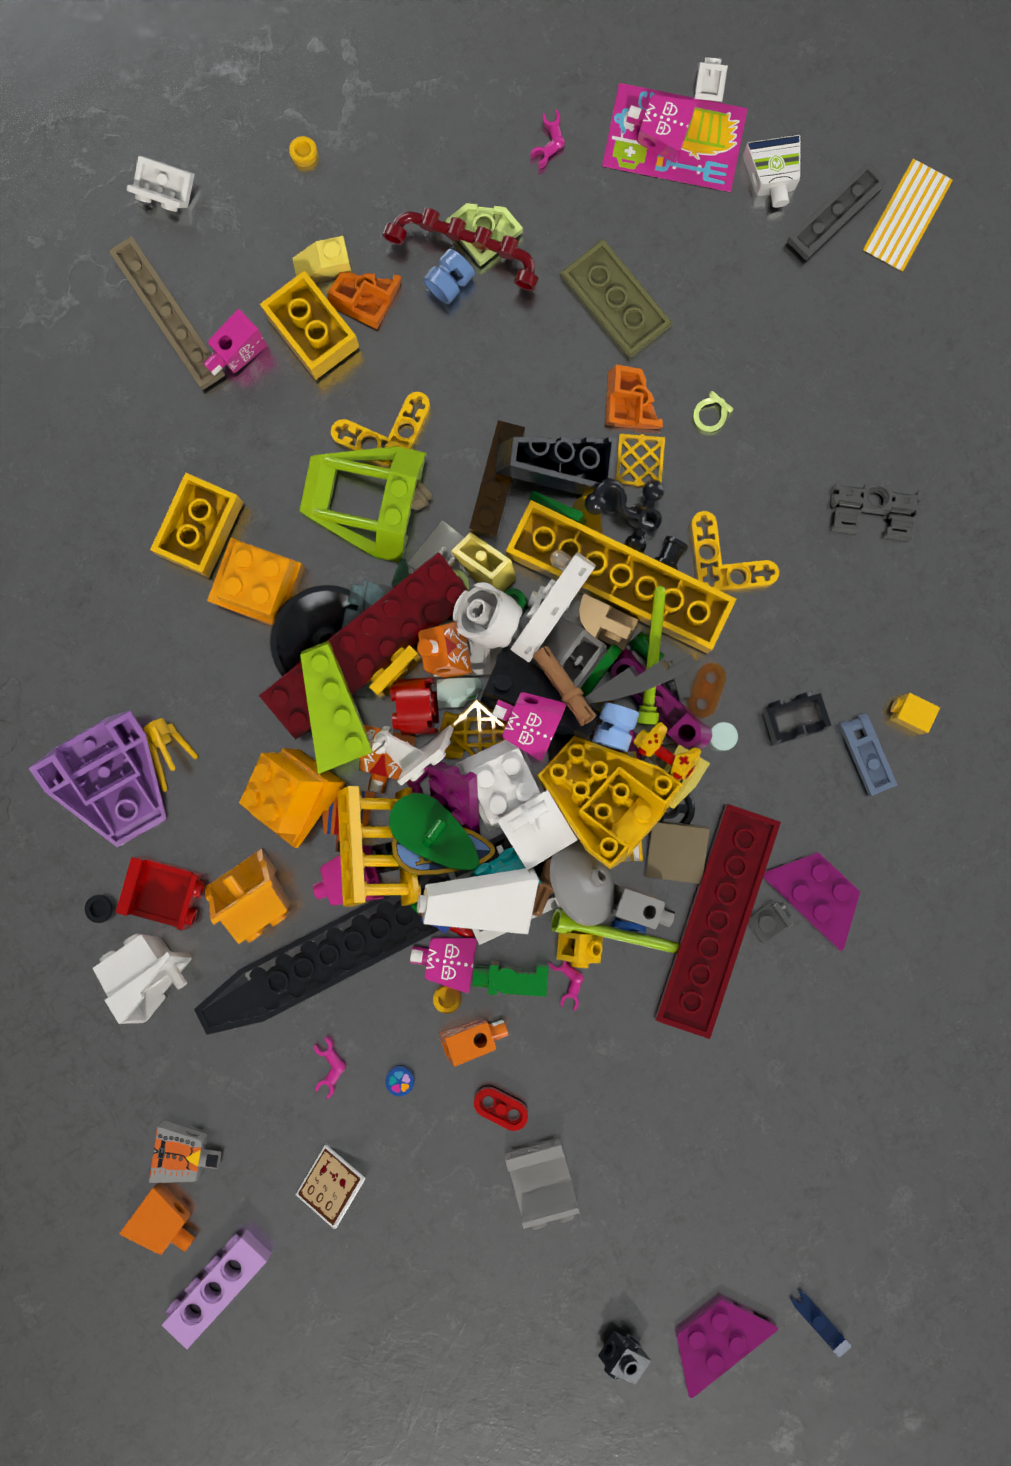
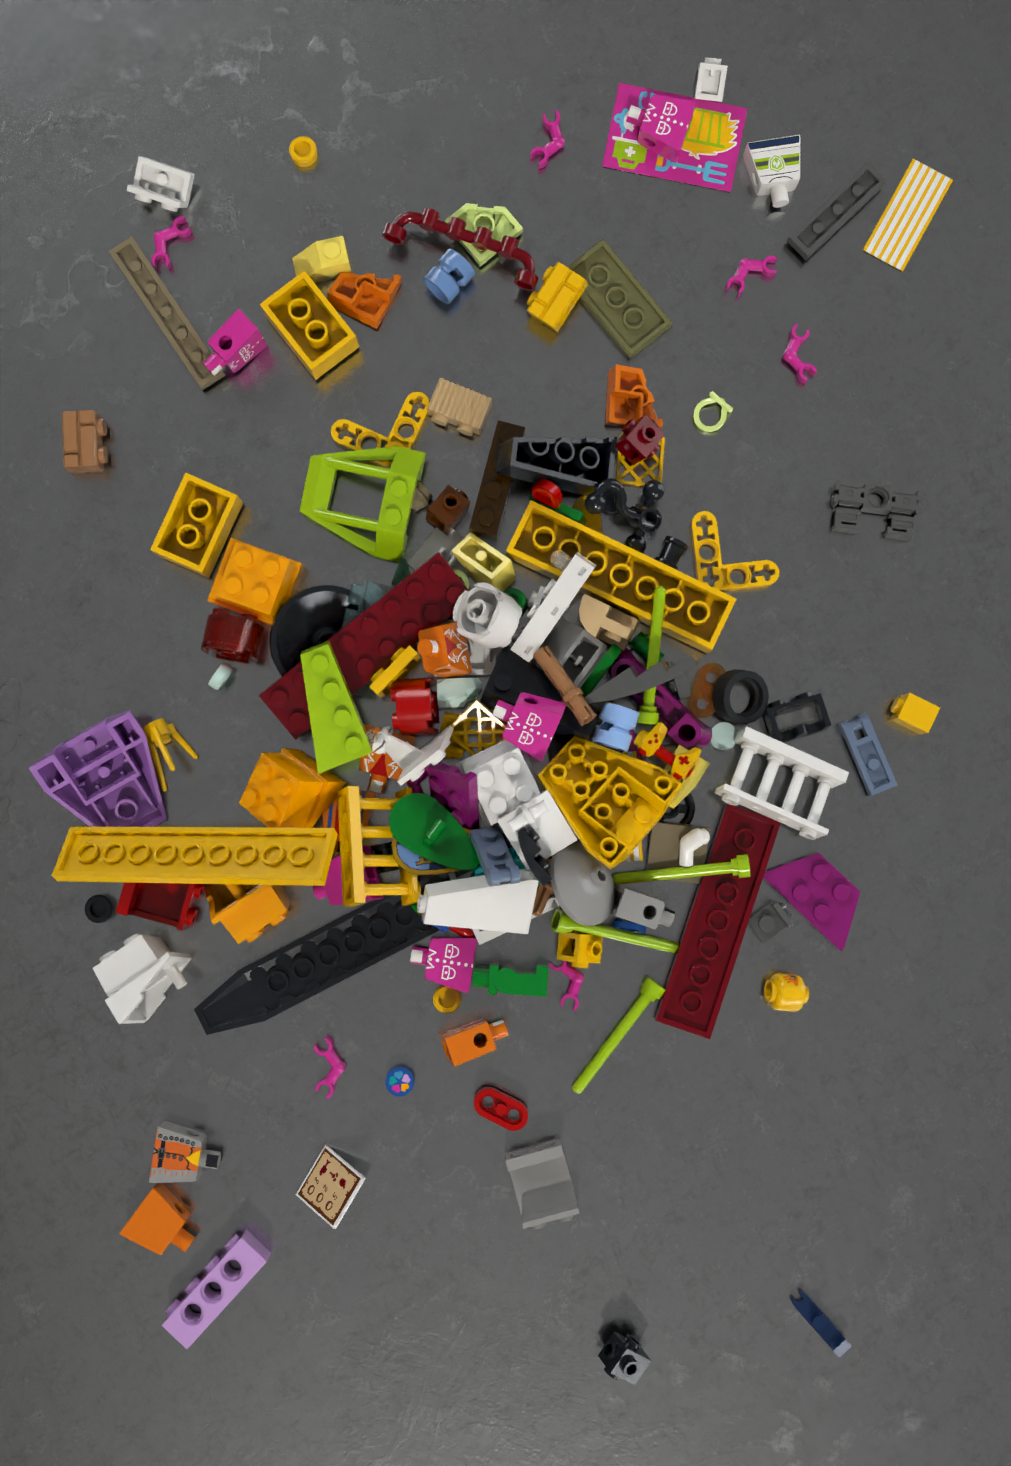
magenta wing [675,1296,778,1399] -> none
none -> yellow plate [52,826,338,886]
none -> medium nougat brick [62,410,108,474]
none -> dark pink arm [151,216,192,271]
none -> clear red brick [201,608,264,663]
none -> light aqua tile [208,662,233,690]
none -> reddish brown brick [426,485,471,536]
none -> tan brick [427,378,492,436]
none -> sand blue plate [470,827,520,887]
none -> black slope [516,825,552,887]
none -> yellow brick [527,262,588,333]
none -> red tile [532,479,562,508]
none -> lime piece [572,976,666,1094]
none -> lime piece [612,854,751,885]
none -> dark red brick [616,415,665,465]
none -> white arm [679,828,710,866]
none -> black tyre [712,669,769,724]
none -> white fence [715,726,849,840]
none -> dark pink arm [725,256,778,297]
none -> yellow head [764,973,809,1012]
none -> dark pink arm [783,323,817,384]

